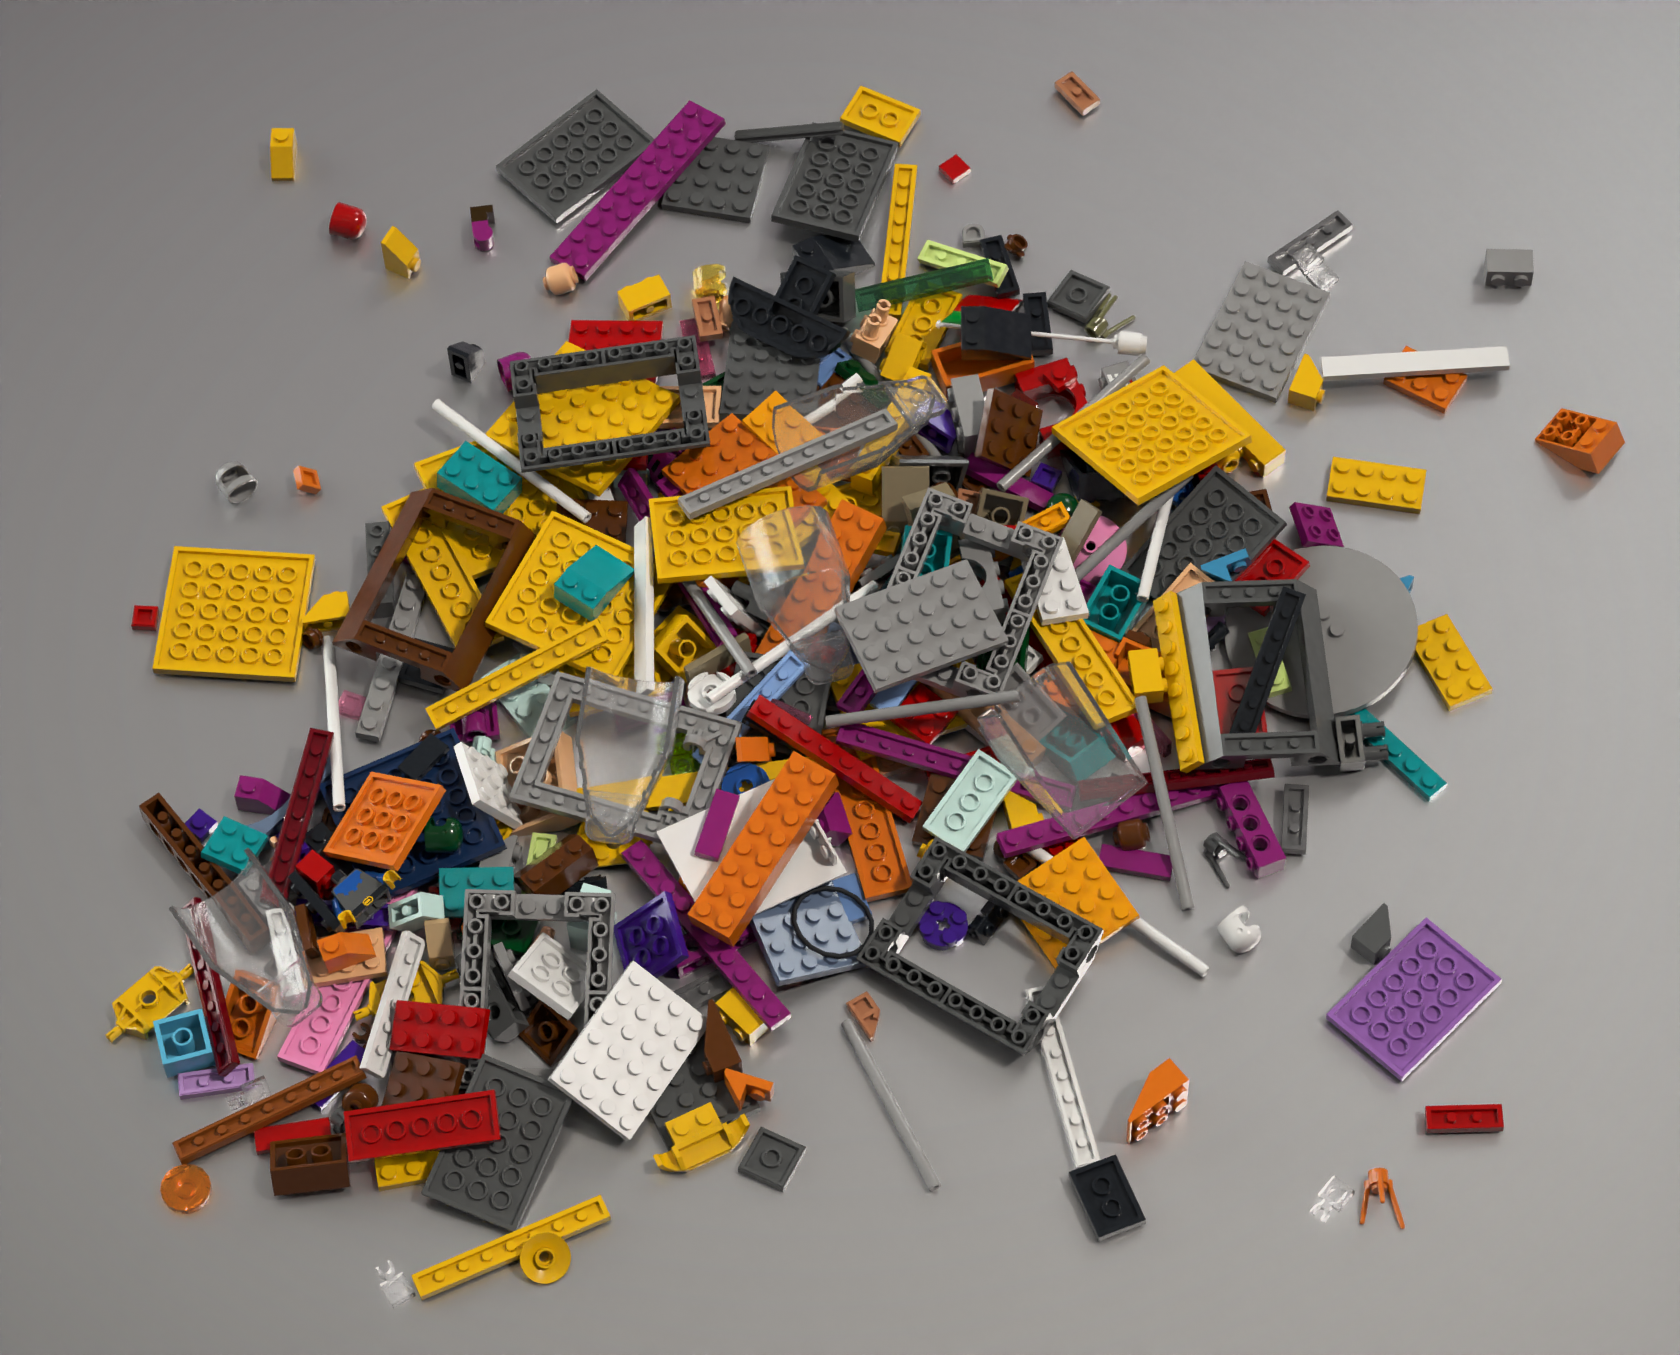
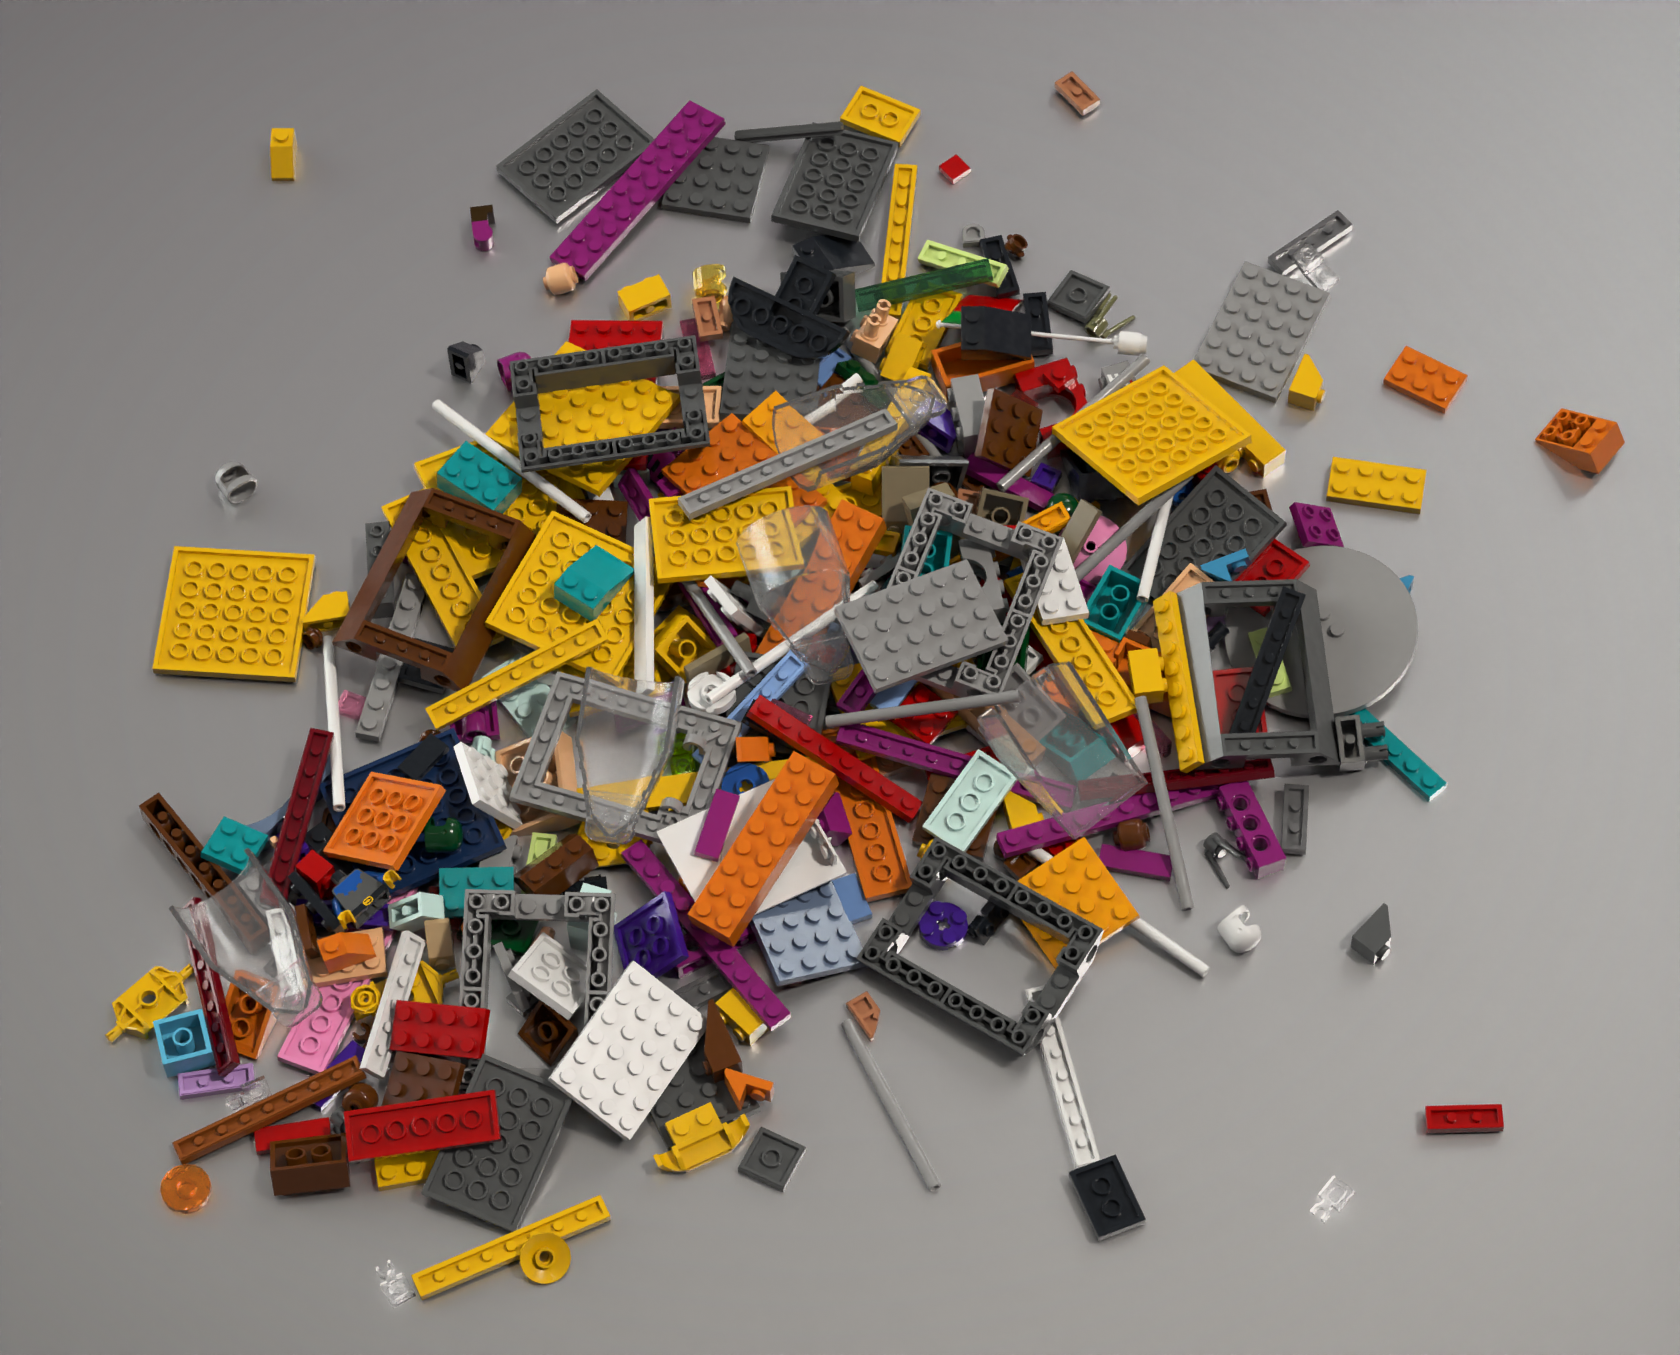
red tile [131,605,159,631] -> none
dark purple plate [184,808,218,843] -> none
magenta slope [234,775,291,815] -> none
orange plate [293,465,321,495] -> none
red helmet [329,202,367,240] -> none
yellow slope [381,226,421,279] -> none
dark grey brick [454,949,530,1043] -> none
black piece [792,885,874,959] -> none
orange slope [1126,1058,1189,1144] -> none
white tile [1321,346,1510,381] -> none
medium lavender plate [1326,917,1502,1082] -> none
orange plant [1360,1168,1405,1229] -> none
yellow plate [1415,614,1493,712] -> none
light grey brick [1484,249,1534,287] -> none
none -> yellow plate [350,984,381,1015]

